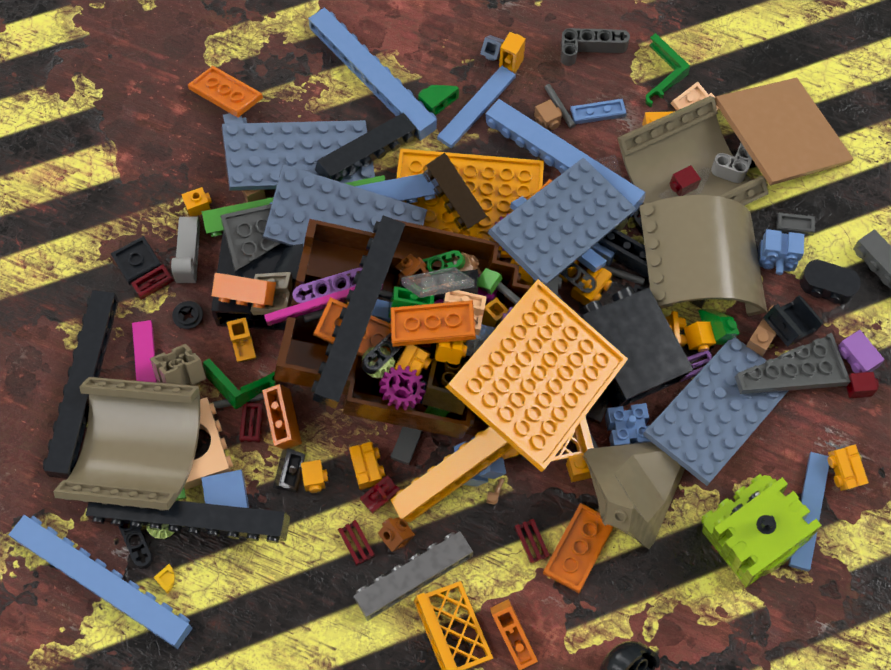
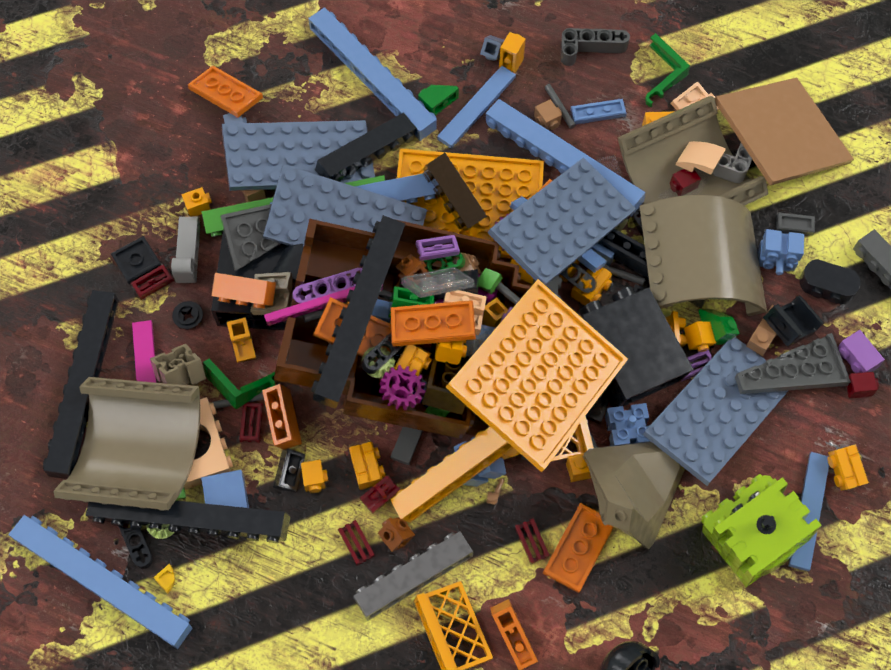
none -> medium lavender tile [416,235,460,261]
none -> light nougat slope [676,141,726,175]

